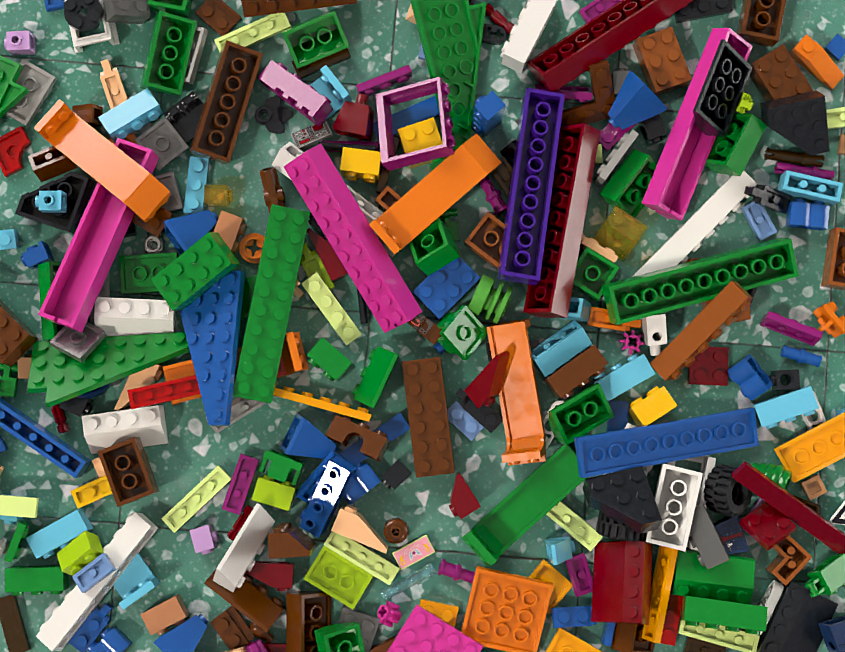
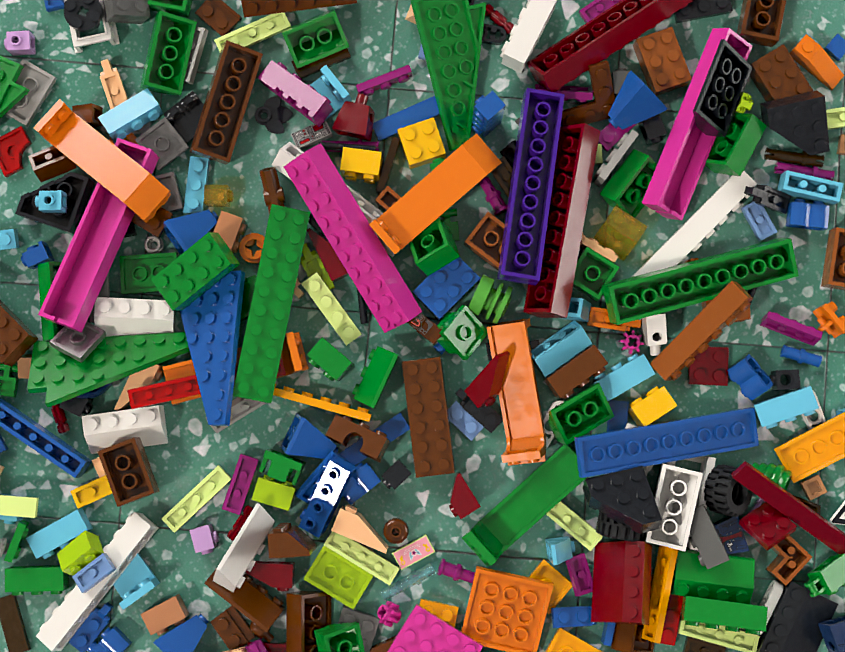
magenta window [376,77,455,171] -> none

